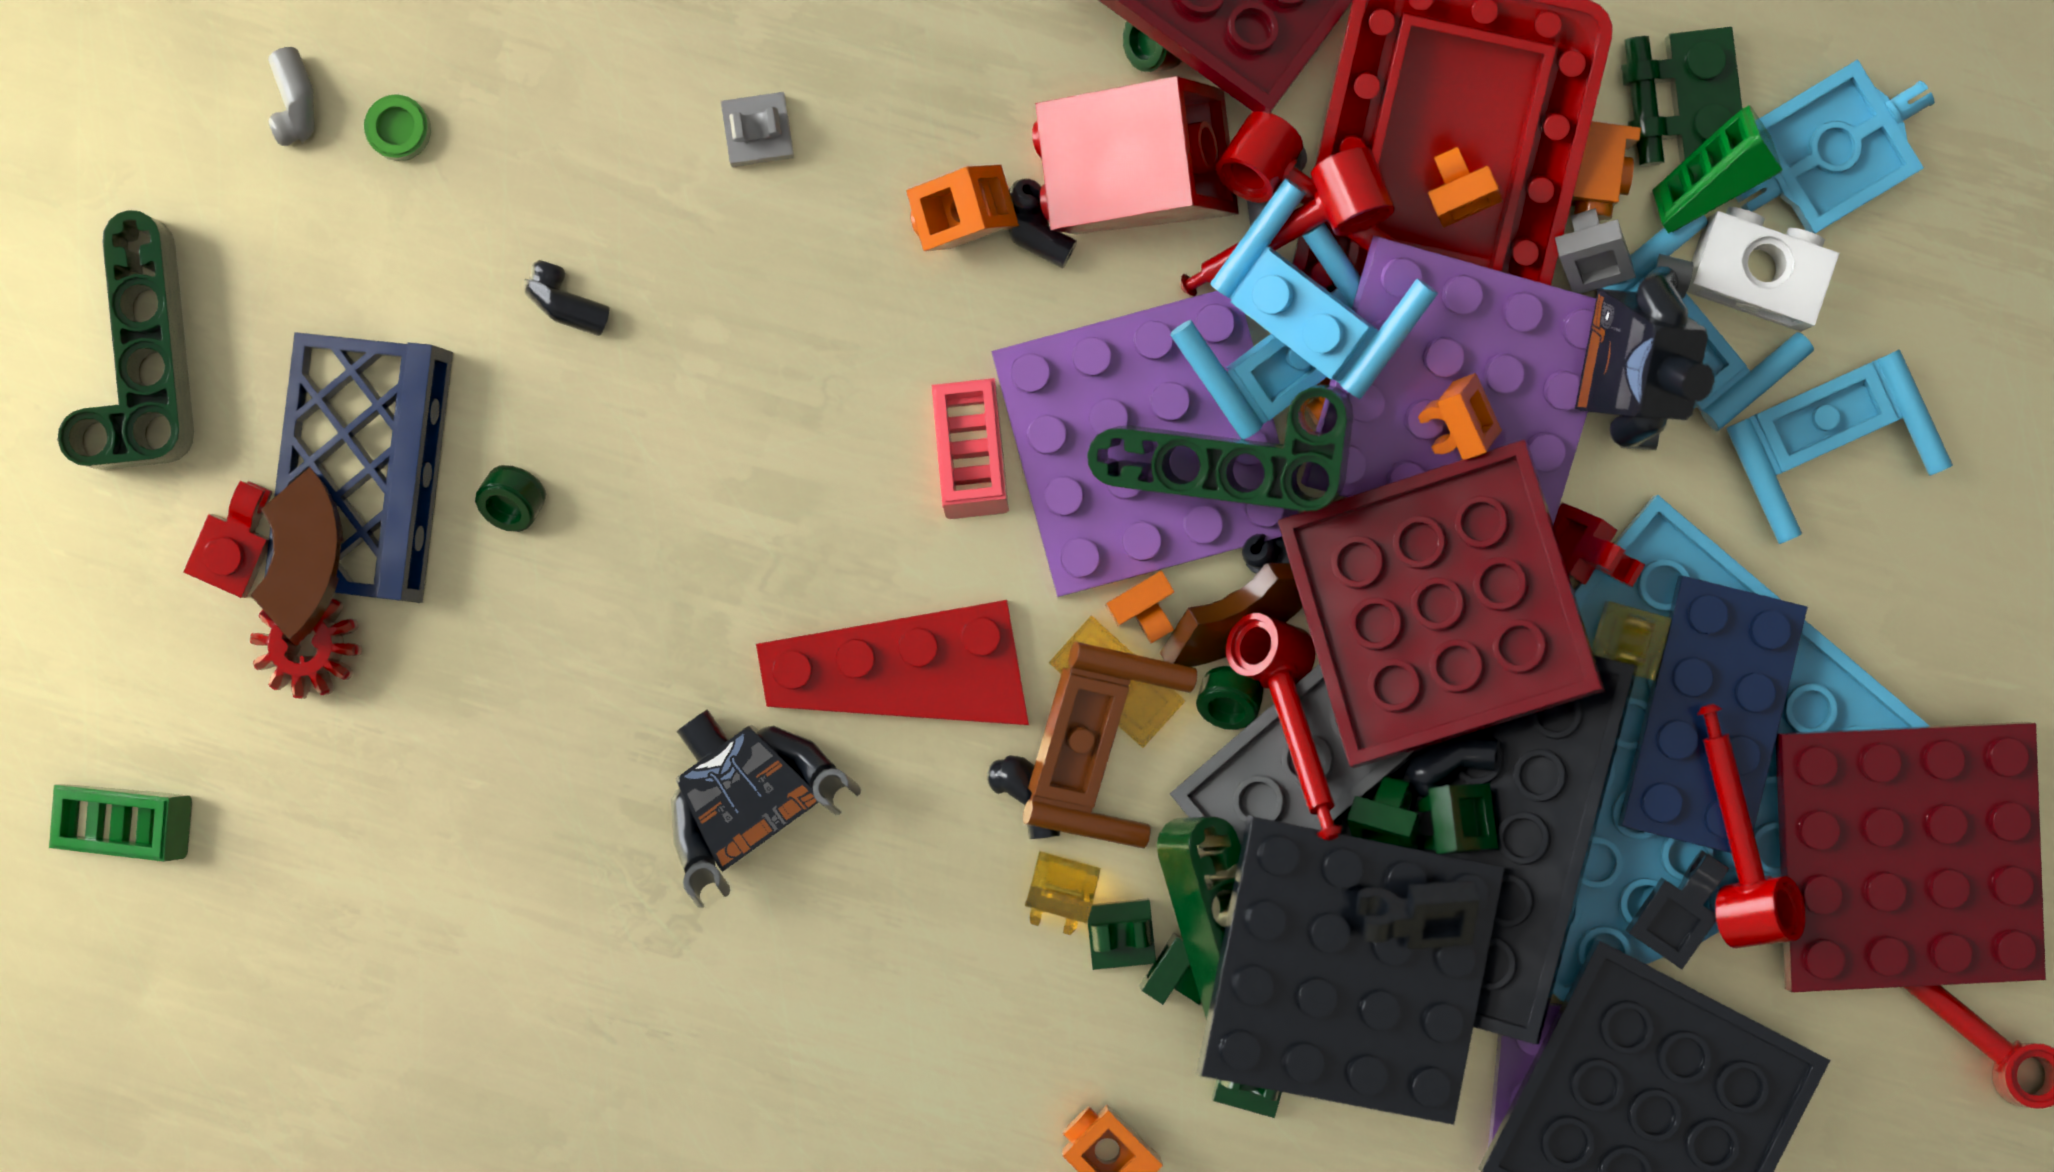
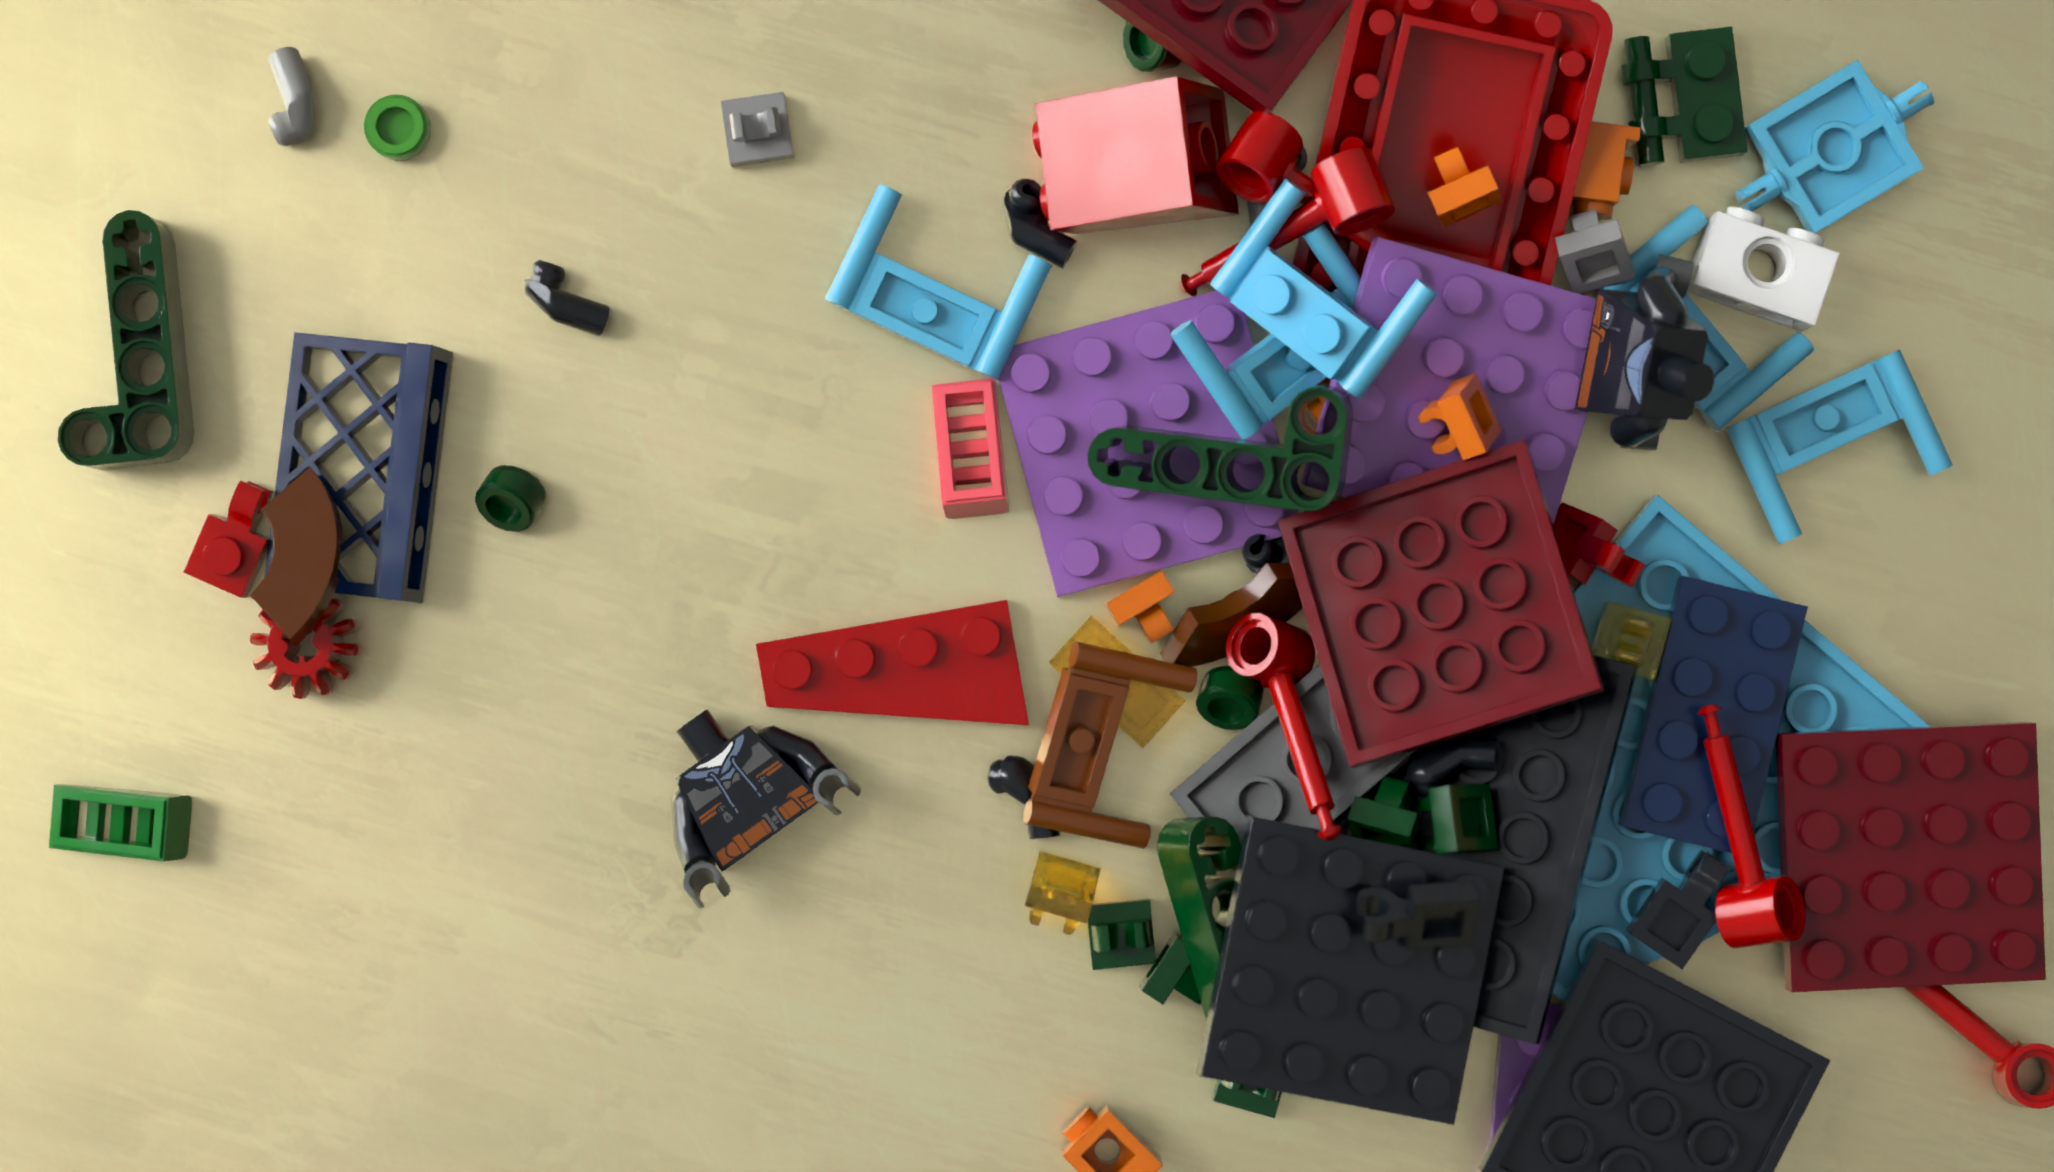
orange brick [906,164,1019,251] -> none
green slope [1652,105,1783,234] -> none
none -> medium azure plate [825,184,1052,381]

